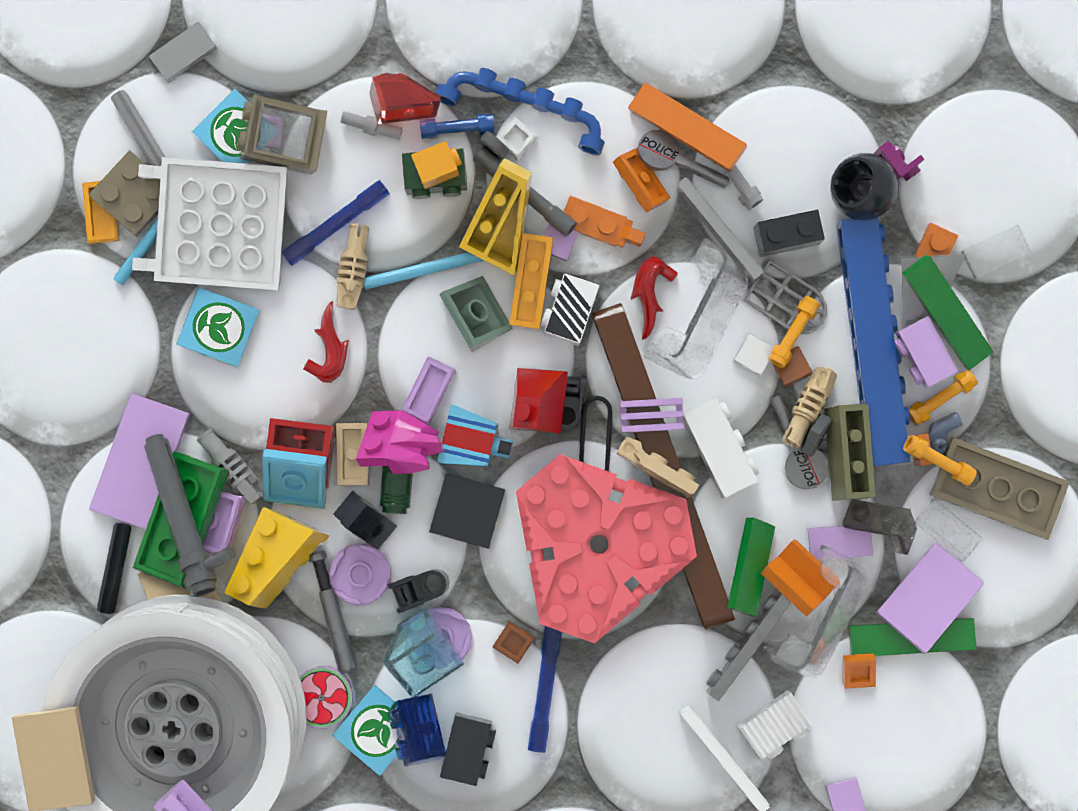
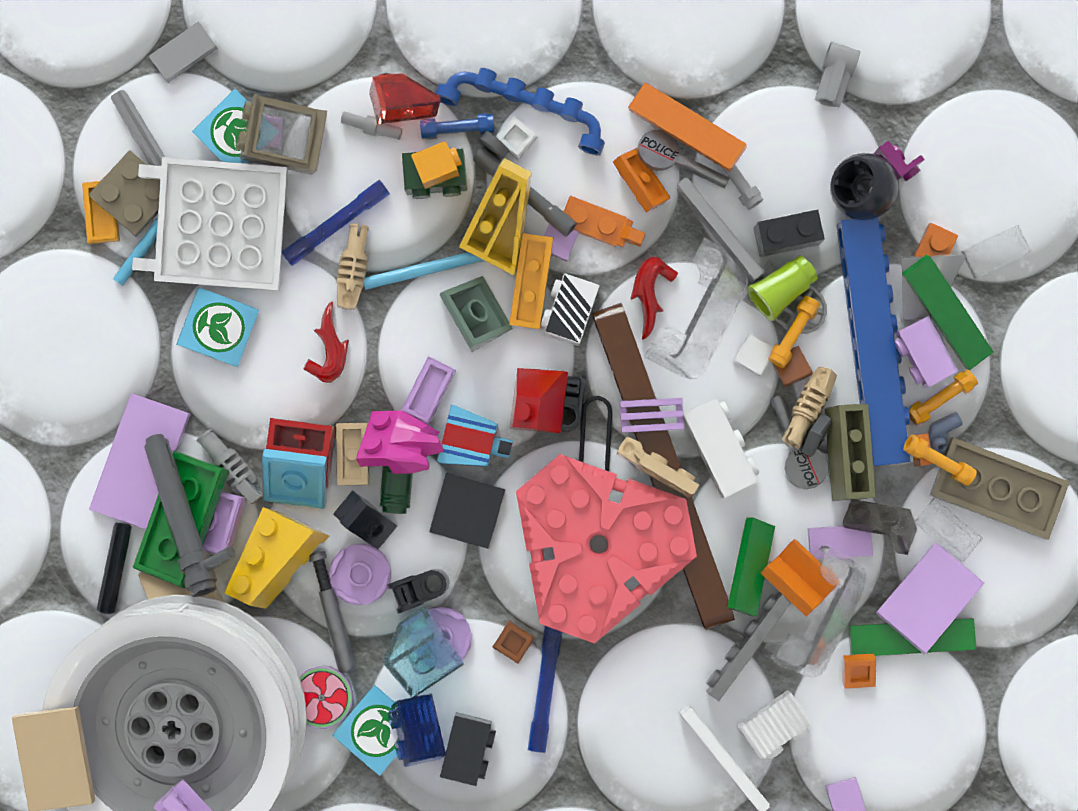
none -> lime plant [747,255,818,321]
none -> light grey piece [815,42,861,108]

